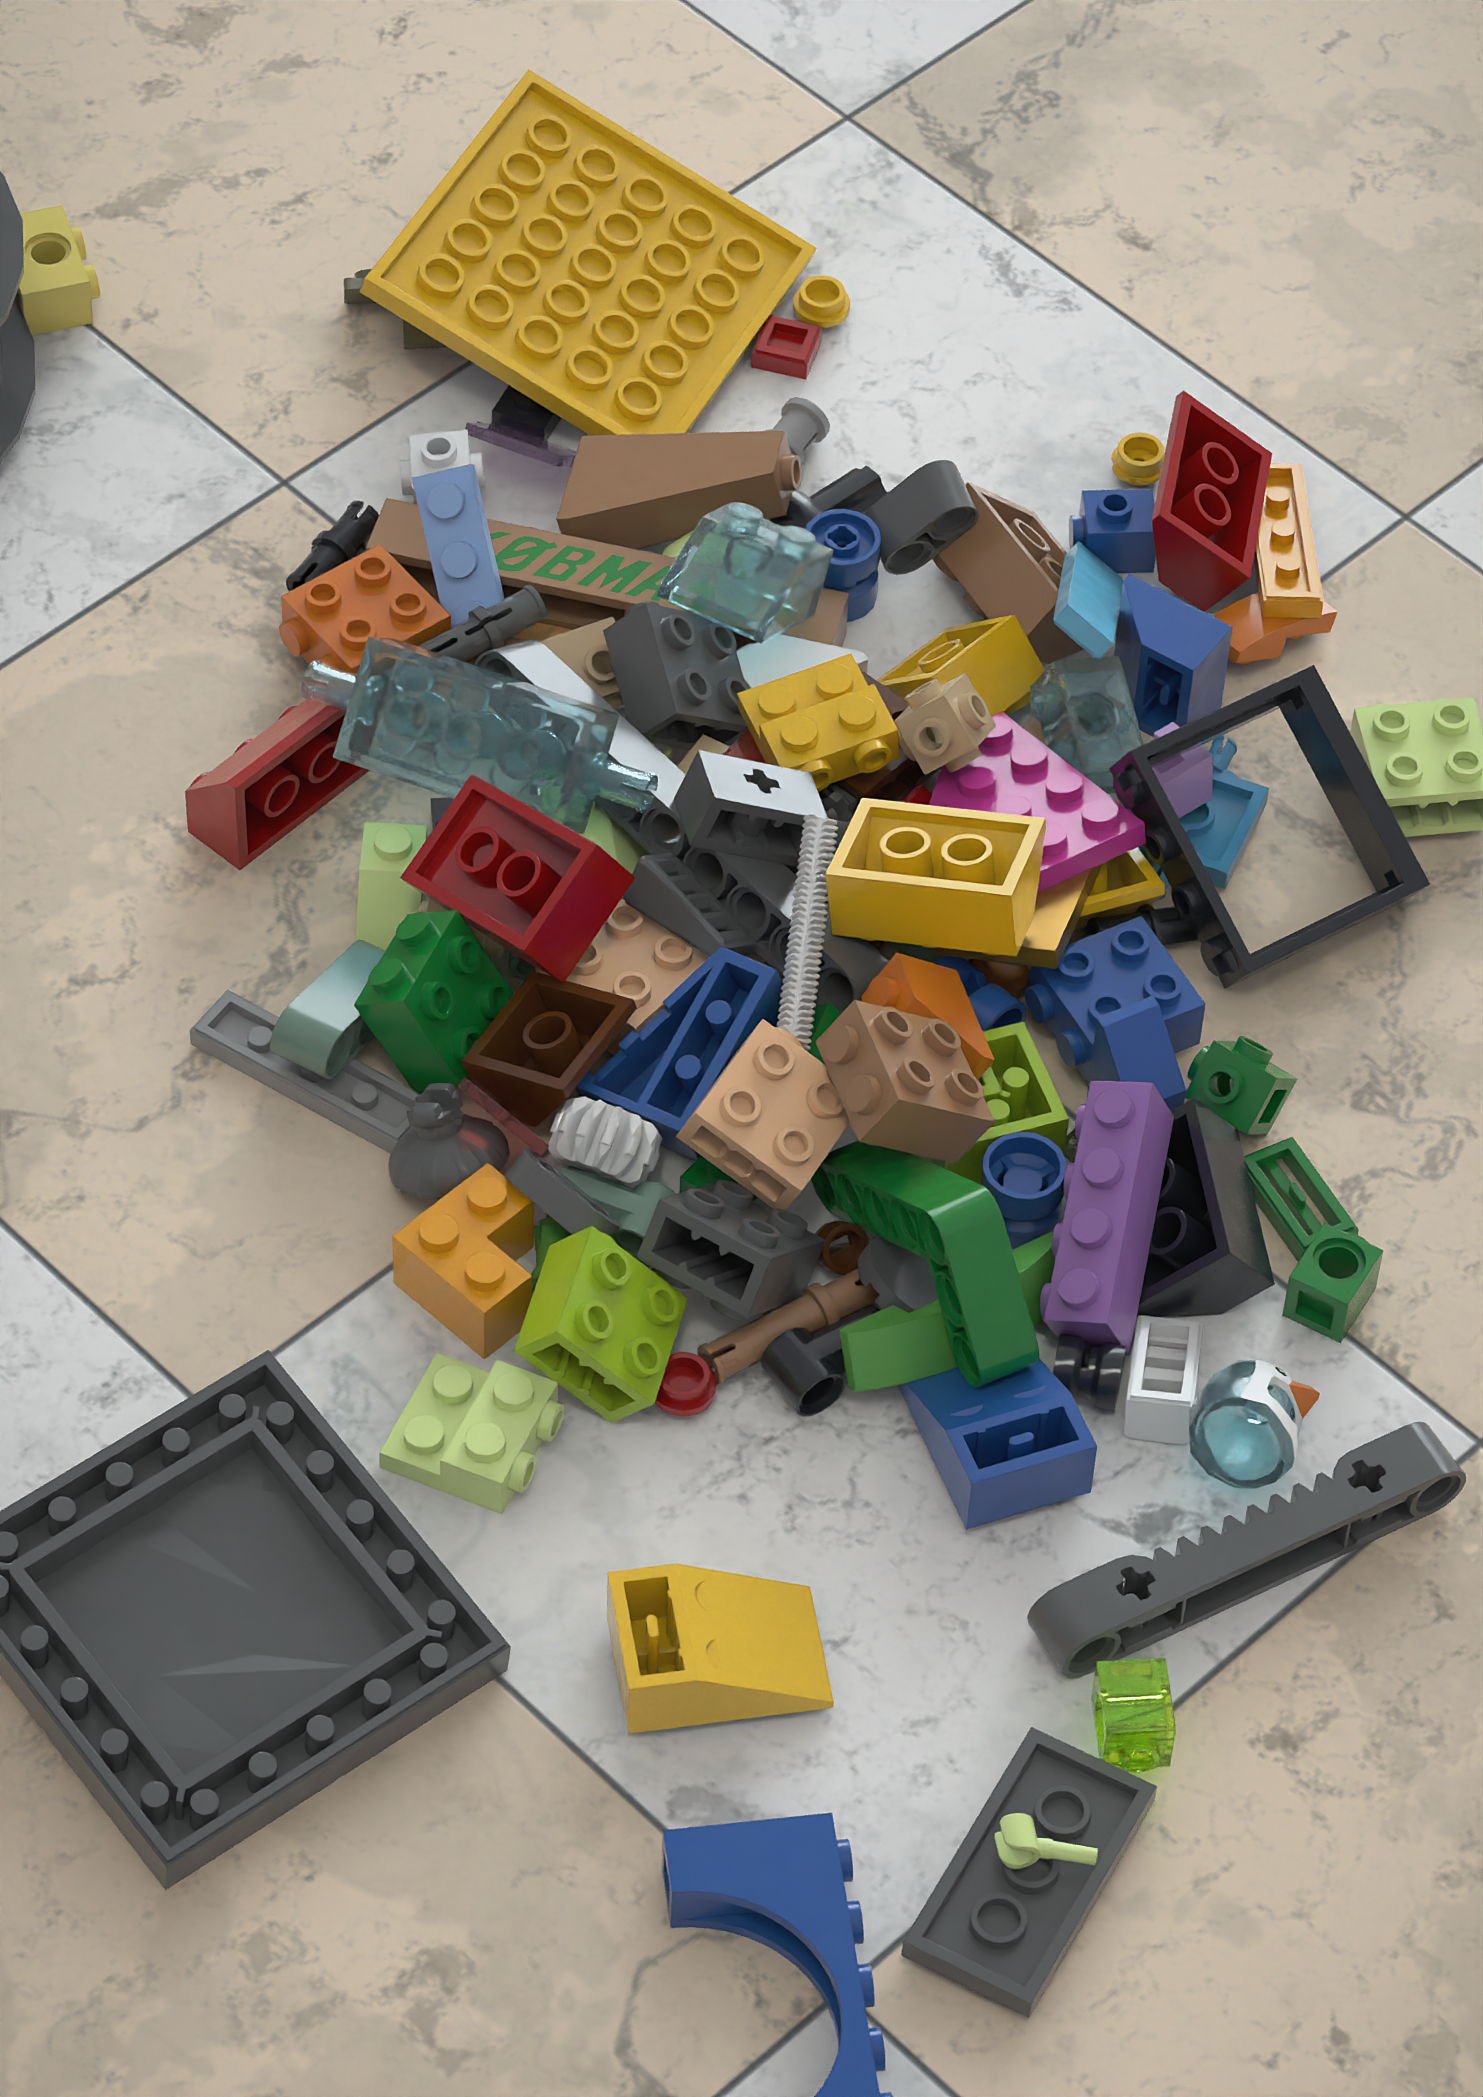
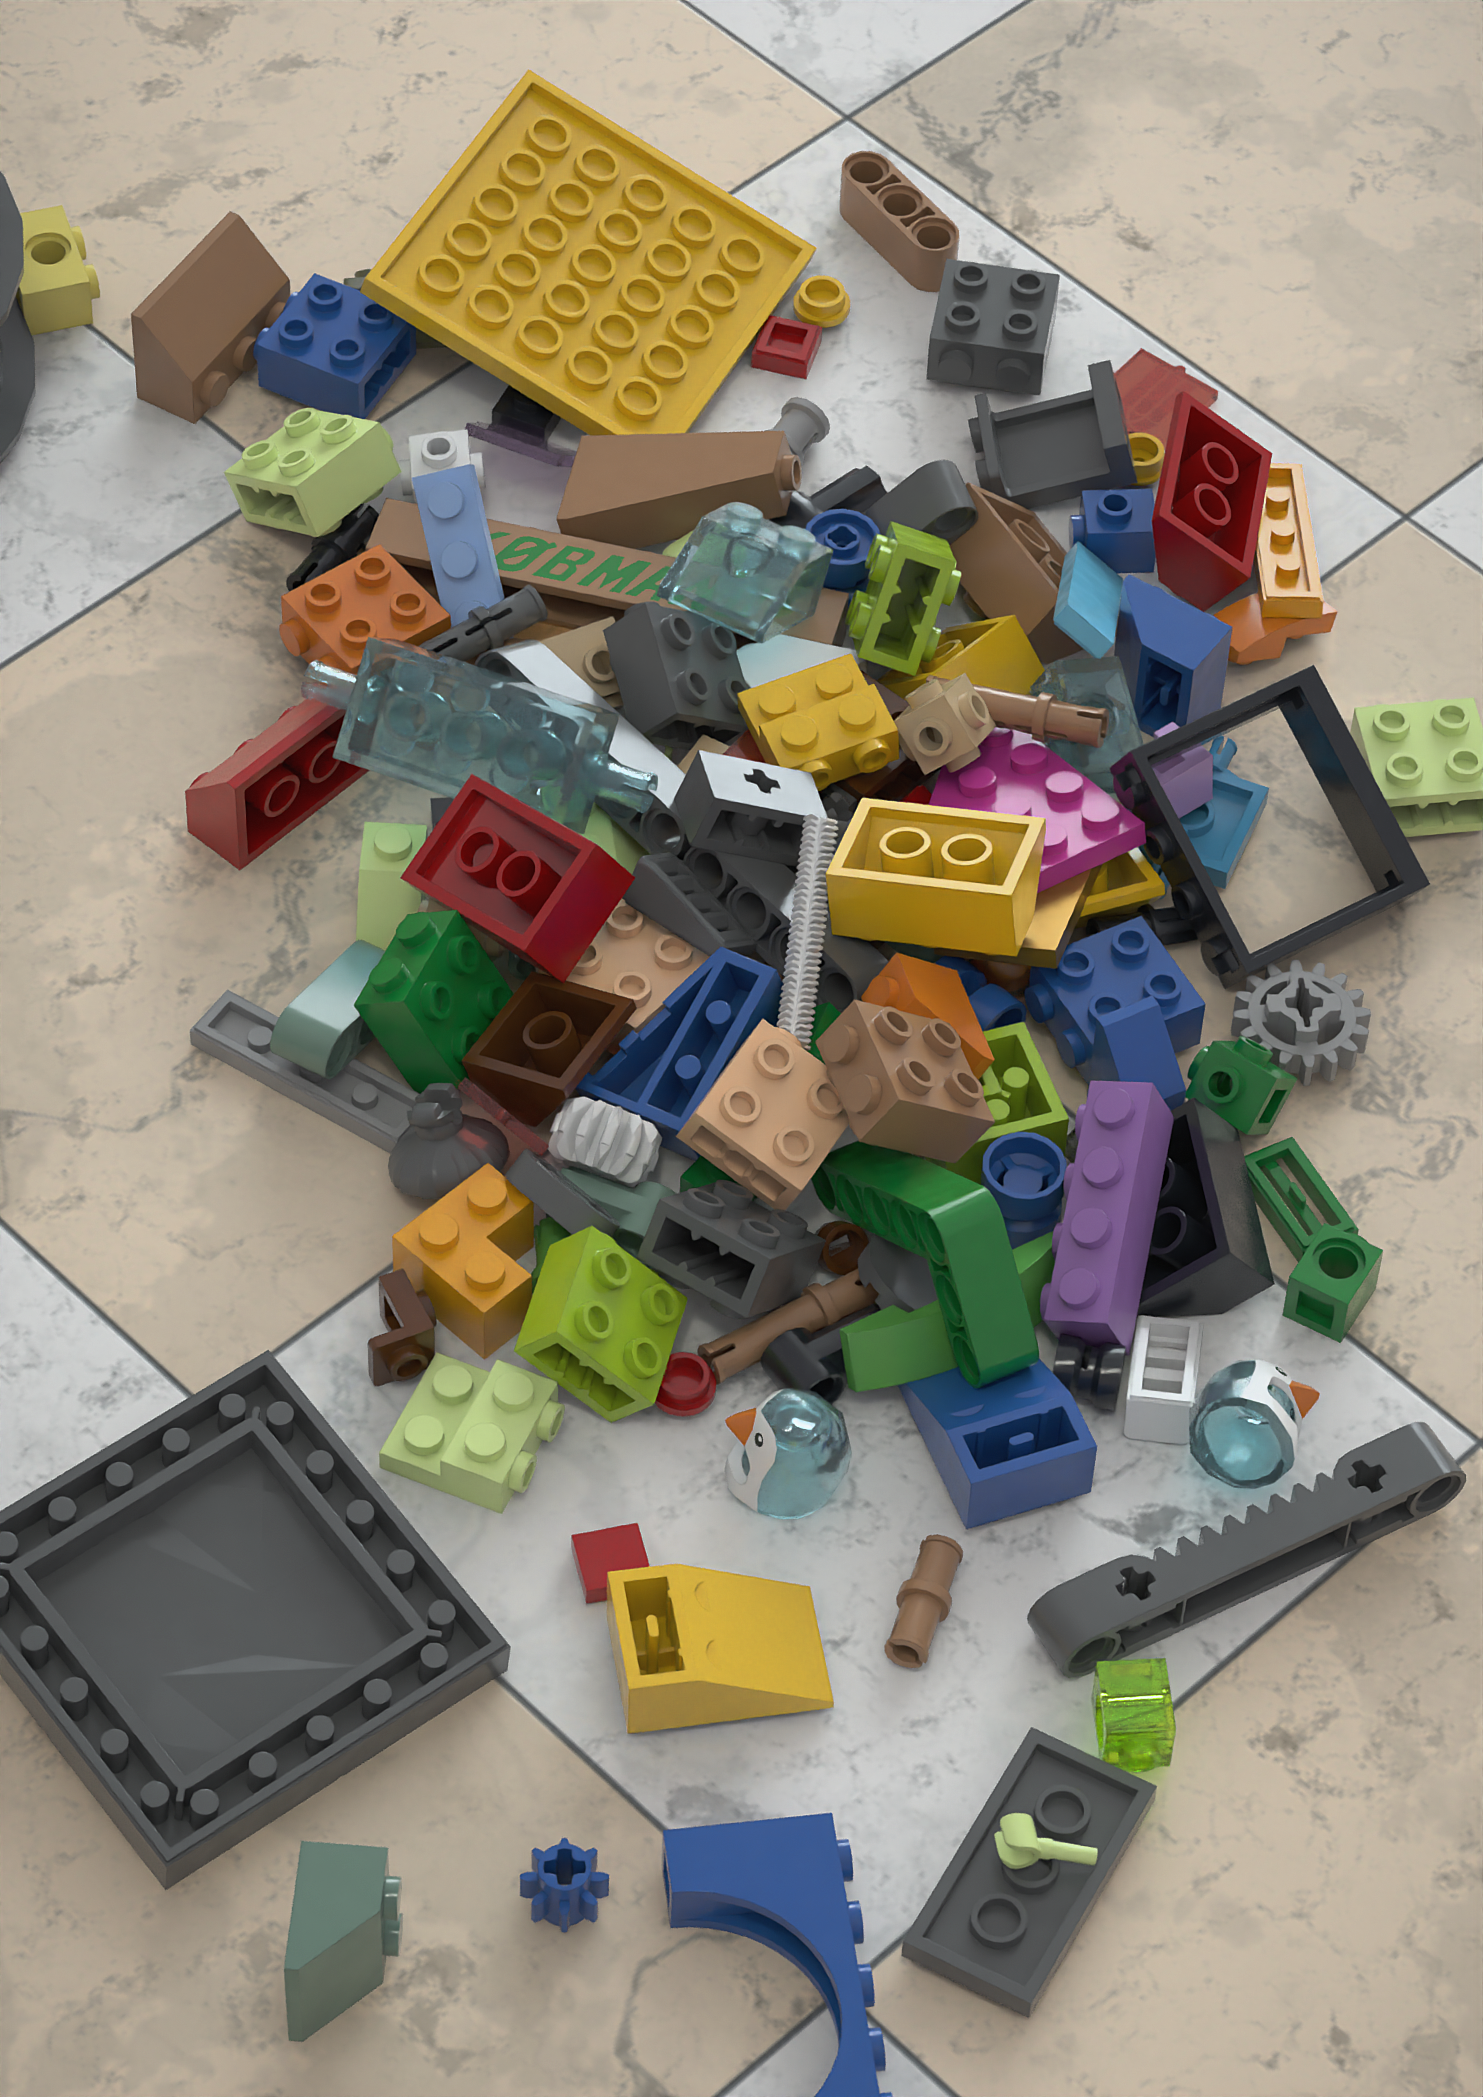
none -> medium nougat slope [131,211,291,424]
none -> yellowish green brick [224,408,401,537]
none -> blue brick [253,273,416,419]
none -> sand green slope [284,1841,403,2042]
none -> reddish brown bracket [367,1268,437,1387]
none -> blue gear [520,1838,609,1933]
none -> red tile [571,1523,650,1604]
none -> clear light blue piece [724,1388,852,1519]
none -> medium nougat beam [839,151,959,292]
none -> lime brick [845,521,961,676]
none -> medium nougat pin [884,1534,963,1668]
none -> dark grey brick [926,259,1060,395]
none -> medium nougat pin [926,675,1109,748]
none -> dark grey panel [968,360,1137,509]
none -> clear red piece [1114,348,1219,450]
none -> light grey gear [1231,960,1371,1086]

